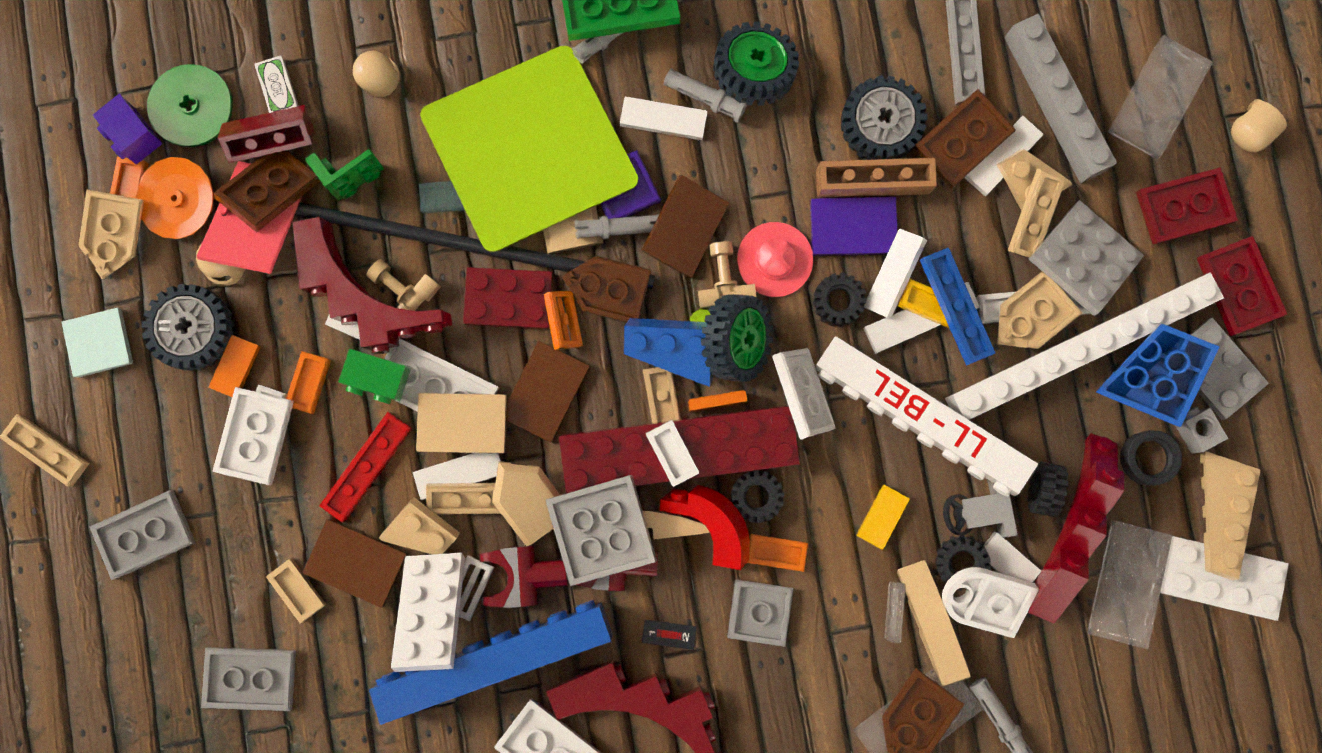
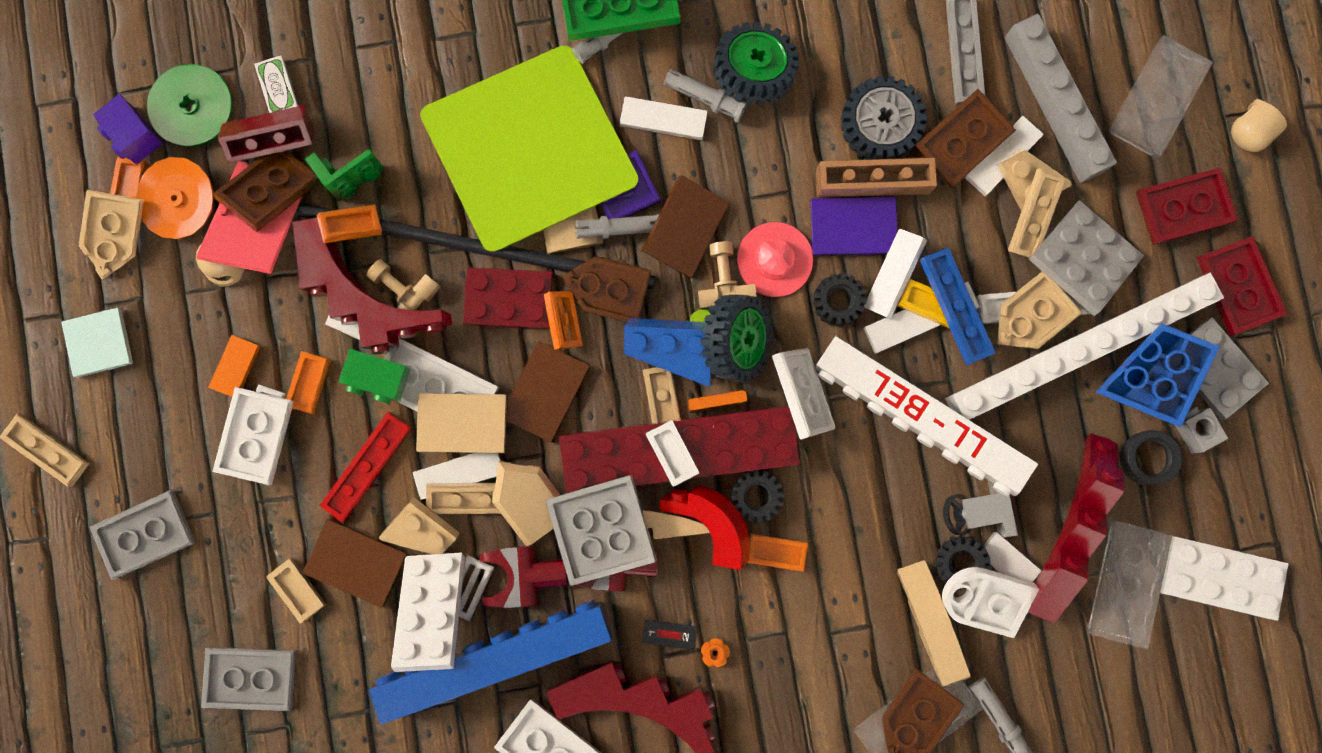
wheel [142,284,235,371] -> none
tan helmet [353,51,401,97] -> none
clear light blue tile [419,181,465,214] -> none
light grey tile [727,579,793,647] -> none
yellow tile [856,485,910,550] -> none
clear tile [884,581,906,643] -> none
black tyre [1027,461,1068,517] -> none
tan wing [1200,451,1261,581] -> none
none -> orange tile [317,205,382,243]
none -> orange plate [701,638,730,668]

